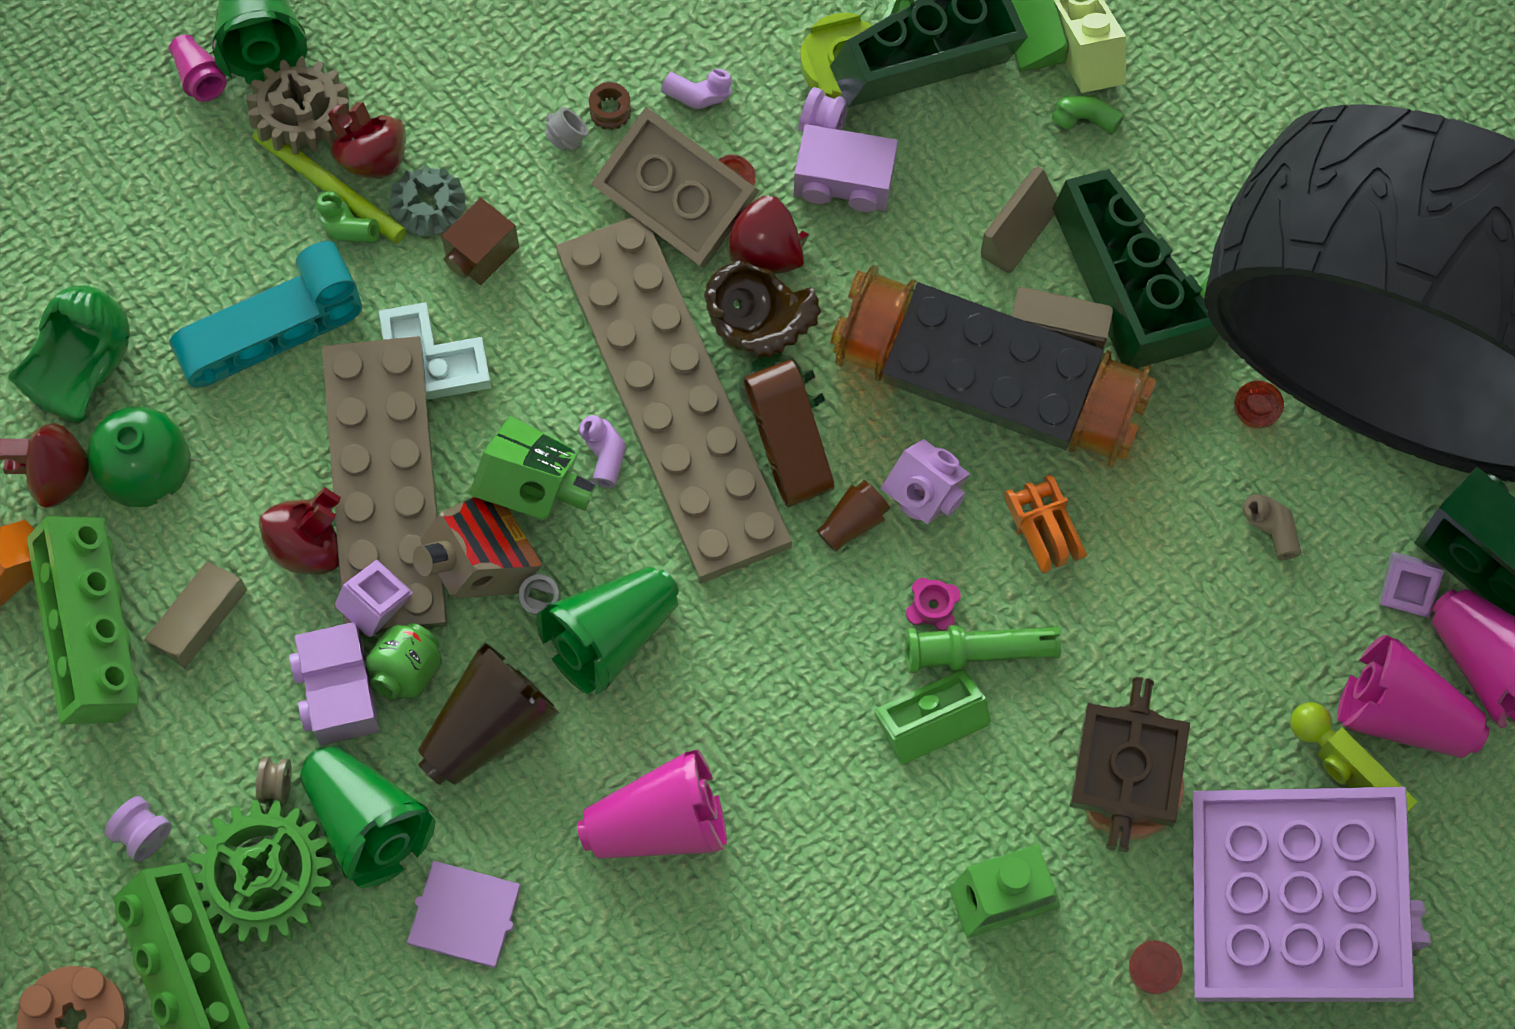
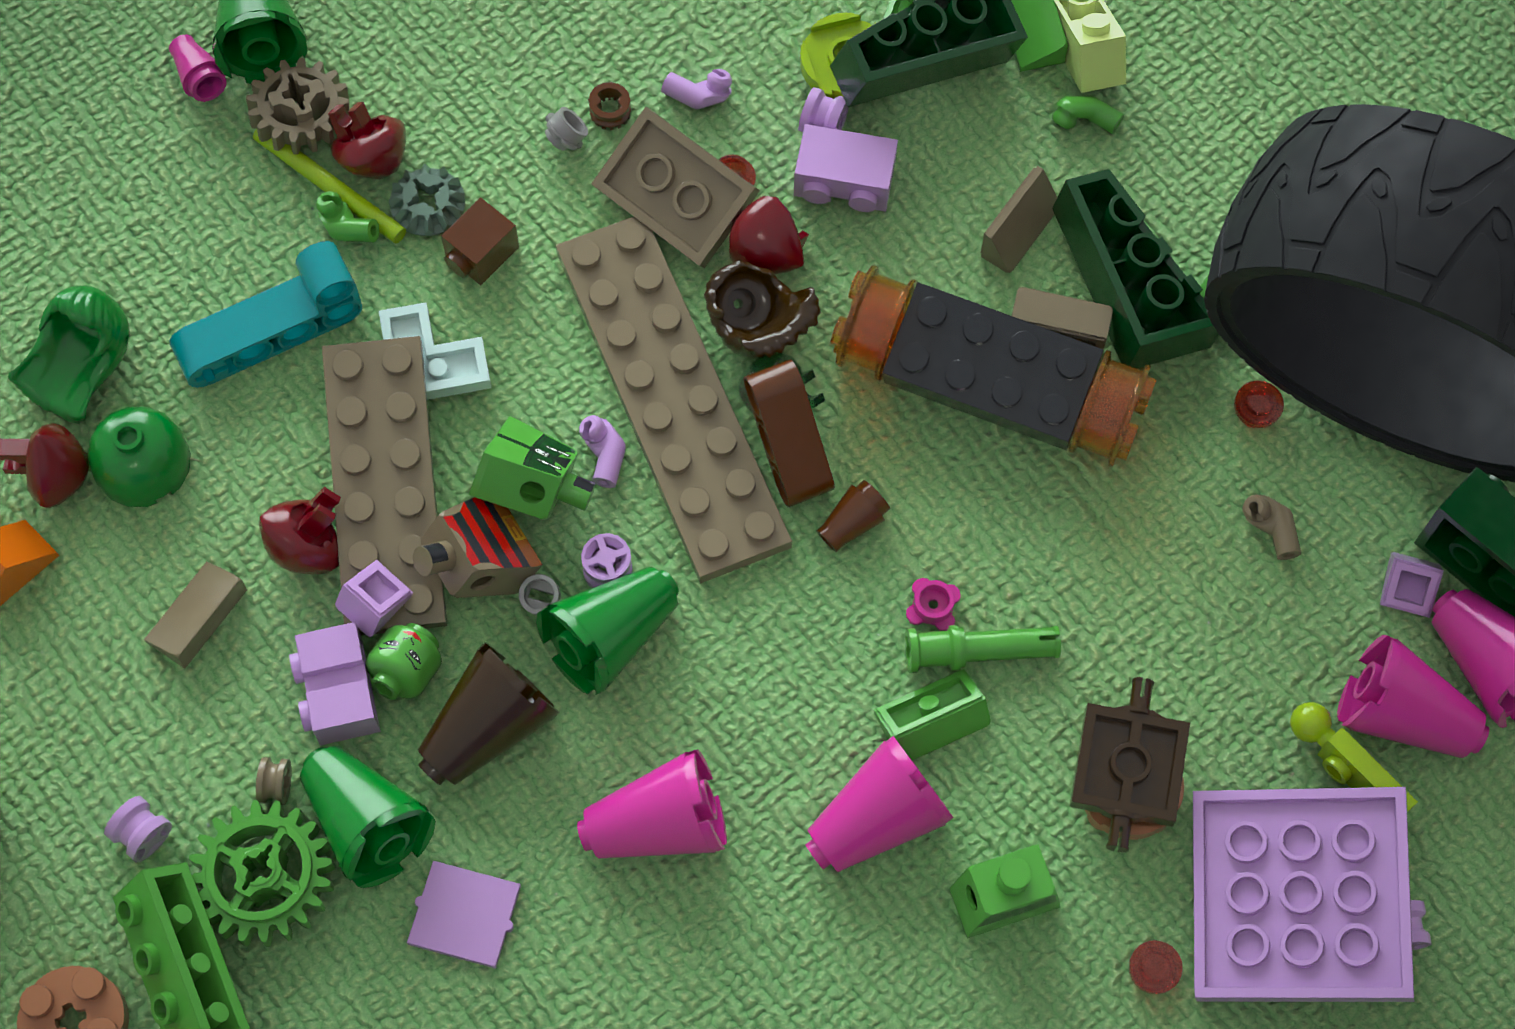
bright green brick [27,516,140,725] -> none
lavender brick [880,439,970,524] -> none
orange arm [1004,474,1087,574] -> none
none -> lavender wheel [581,533,633,588]
none -> dark pink cone [805,736,954,872]

